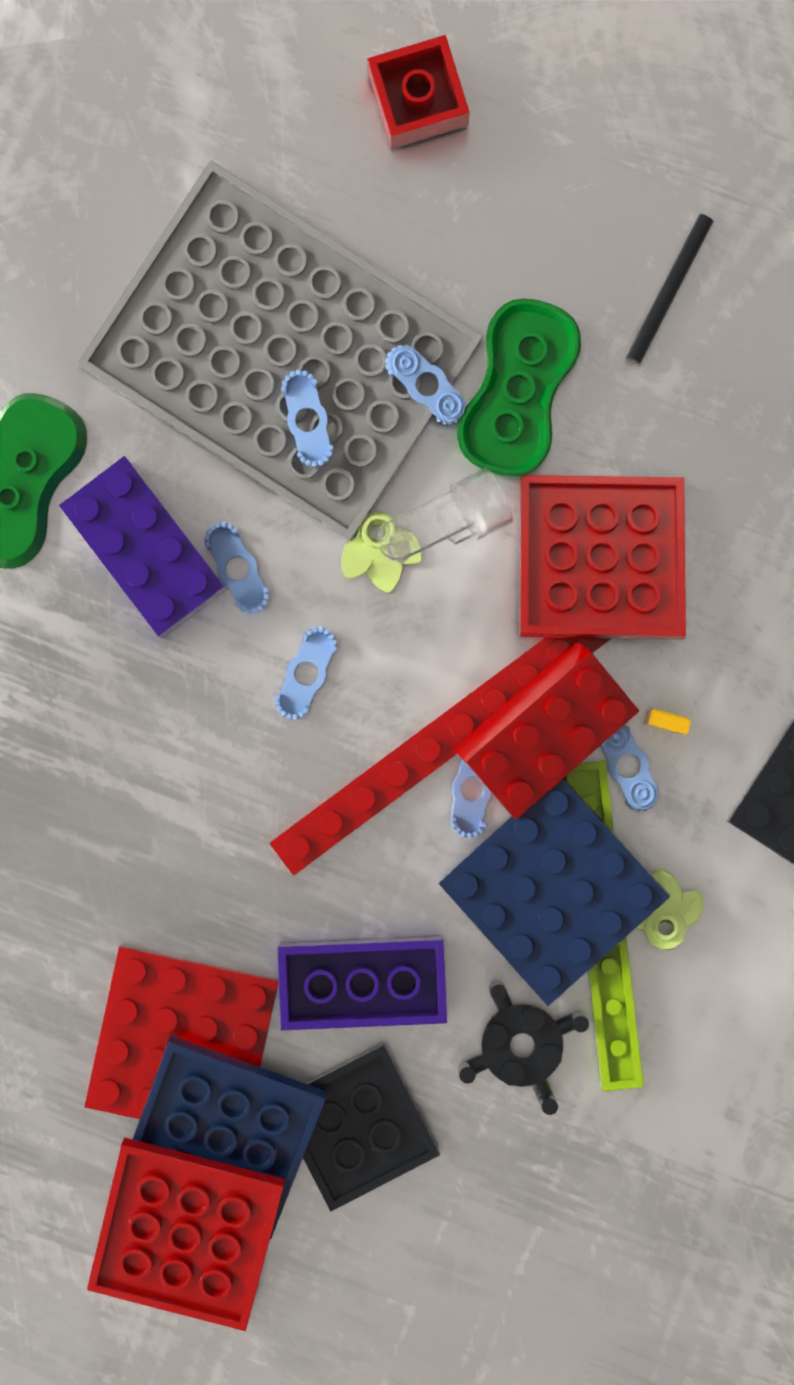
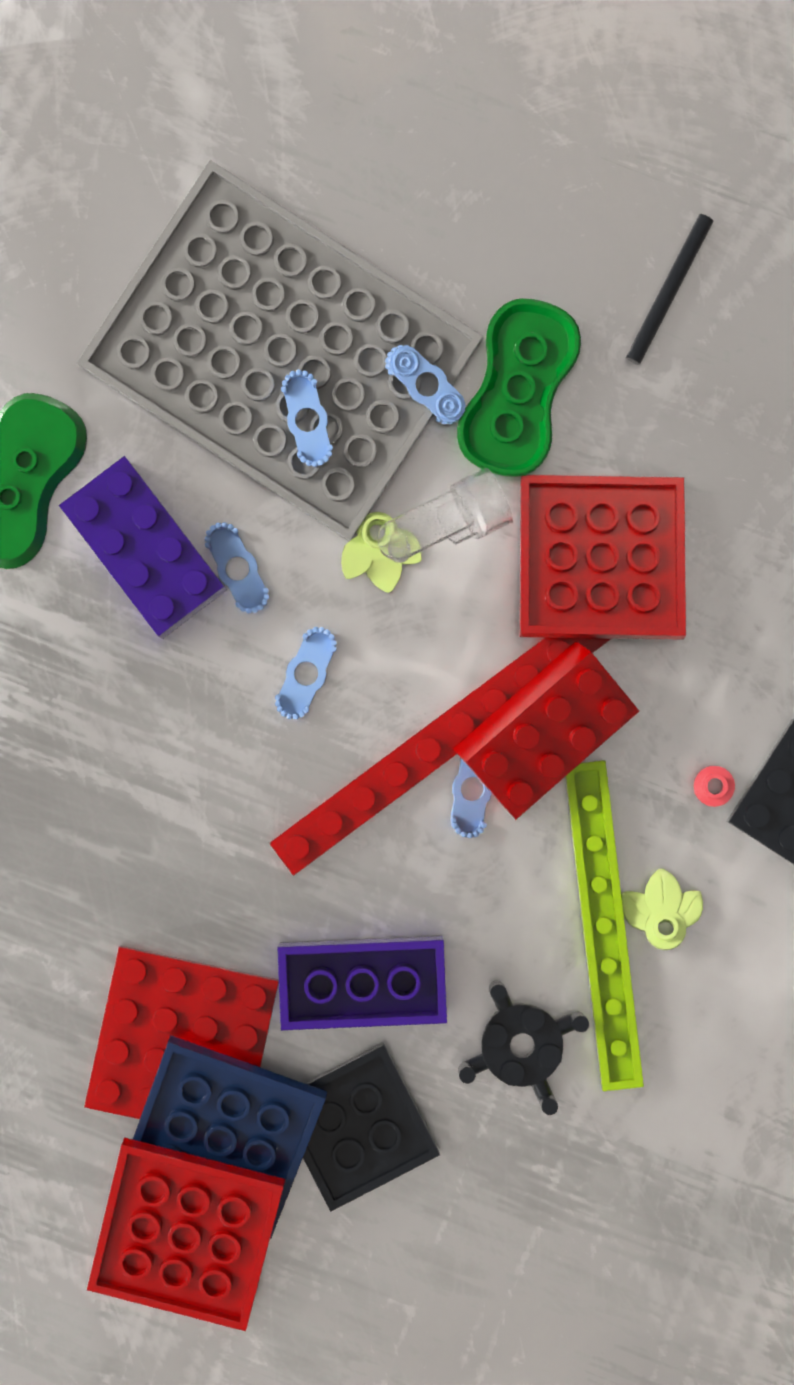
red brick [367,35,470,149] -> none
dark blue plate [438,778,671,1006] -> none
light blue piece [601,724,659,812] -> none
yellow tile [644,709,691,735] -> none
none -> coral plate [693,766,735,807]

